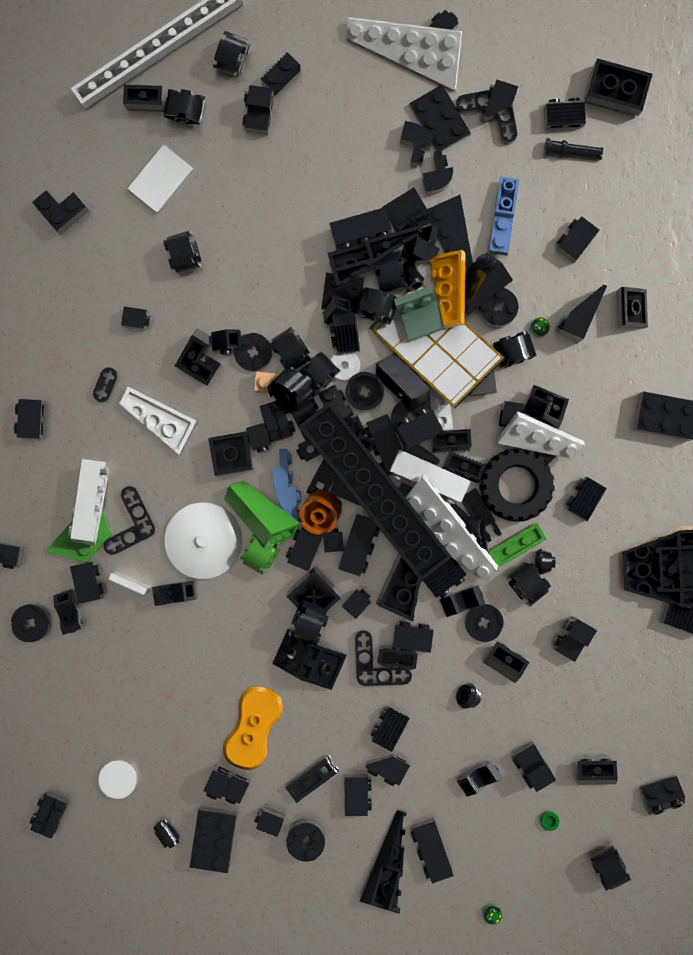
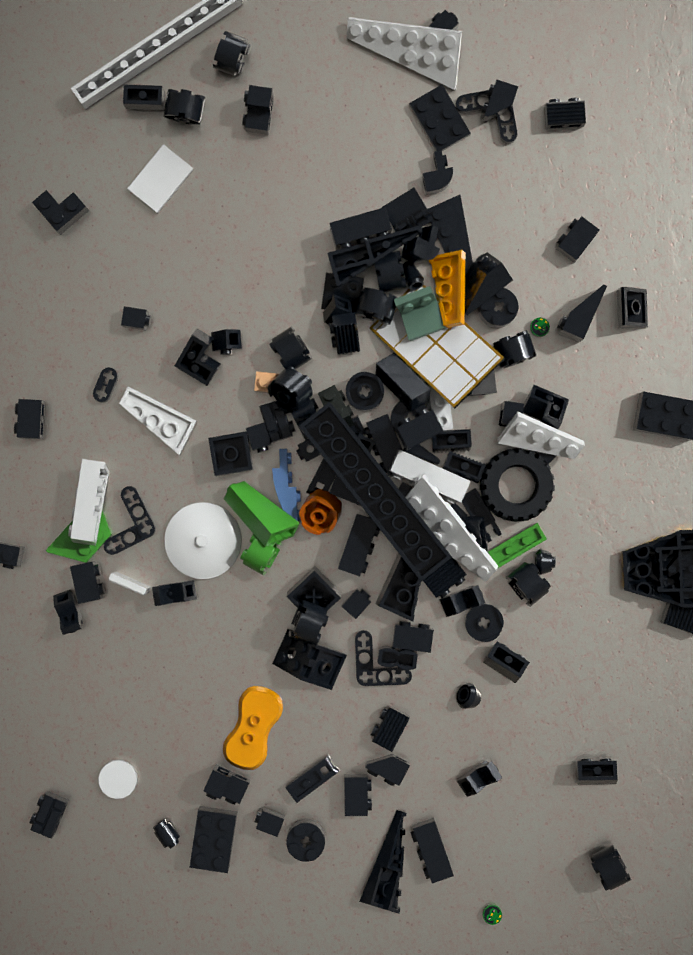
black plate [11,604,51,642] -> none
black brick [163,230,202,274] -> none
black plate [234,333,272,372] -> none
black brick [261,52,301,97] -> none
black brick [285,527,323,571] -> none
black brick [299,352,341,397] -> none
black brick [323,528,344,553] -> none
white piece [331,352,360,381] -> none
black brick [400,121,431,167] -> none
medium blue slope [489,176,519,256] -> none
black brick [512,742,556,792] -> none
green tile [540,811,560,831] -> none
black pin [544,138,603,160] -> none
black brick [553,616,597,662] -> none
black brick [565,477,607,522] -> none
black brick [584,58,653,116] -> none
black bracket [640,776,685,815] -> none

